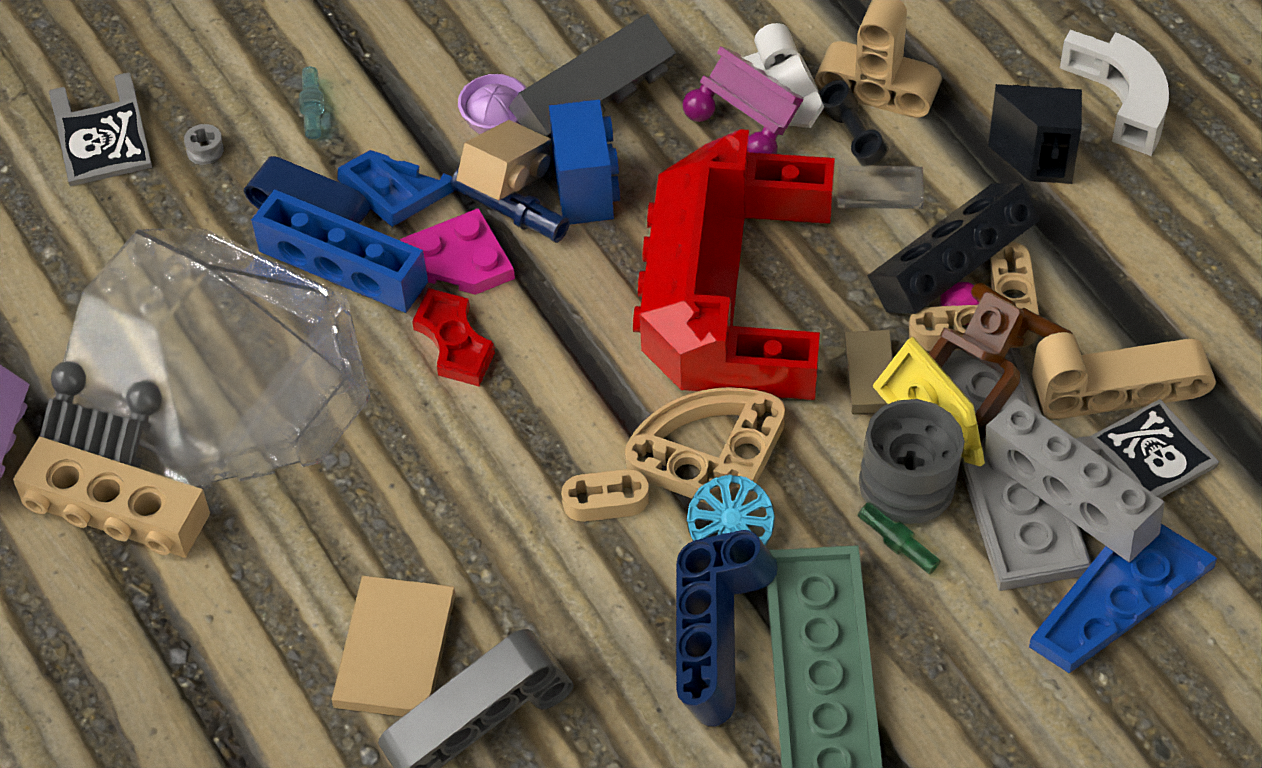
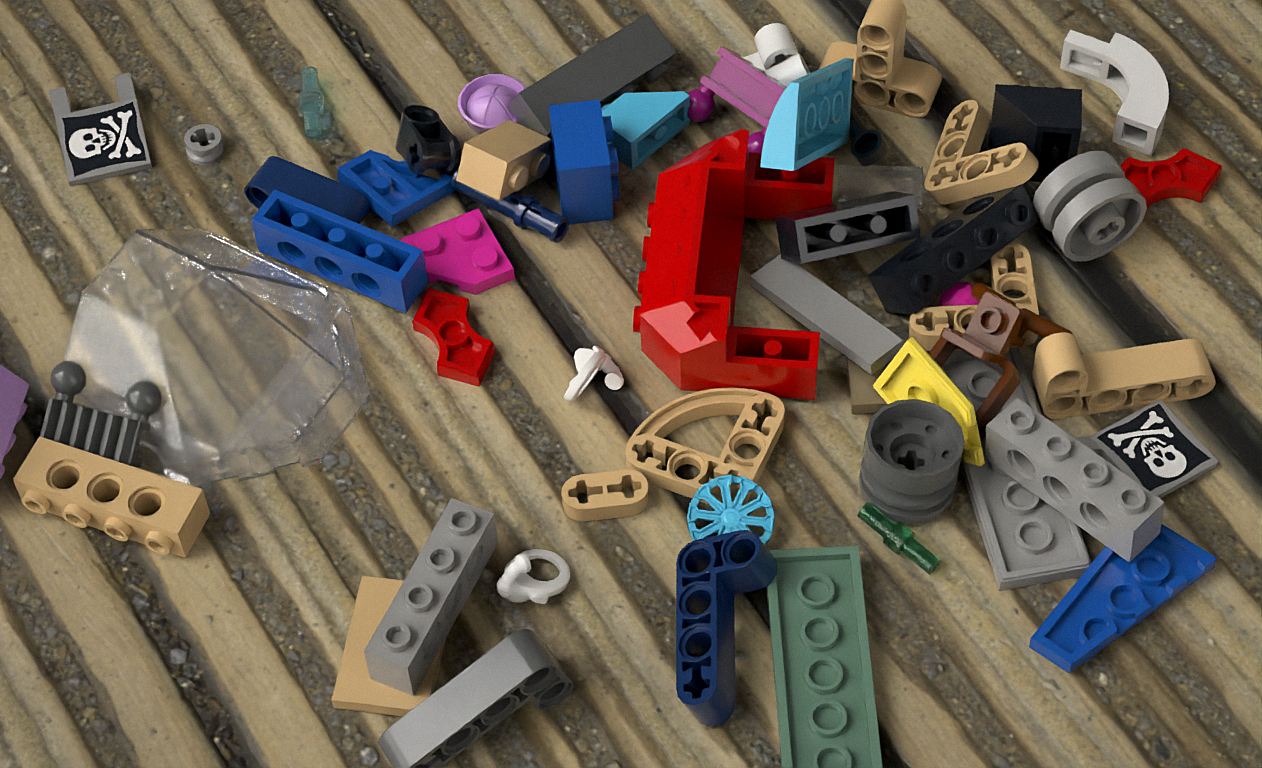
none -> light grey brick [364,498,498,696]
none -> black piece [395,105,461,174]
none -> white piece [496,549,570,604]
none -> white piece [563,346,624,402]
none -> medium azure slope [601,91,690,170]
none -> light grey tile [750,254,904,375]
none -> medium azure slope [760,58,854,171]
none -> black brick [775,191,921,264]
none -> tan beam [924,100,1038,205]
none -> light grey wheel [1032,151,1147,261]
none -> red tile [1120,148,1222,207]

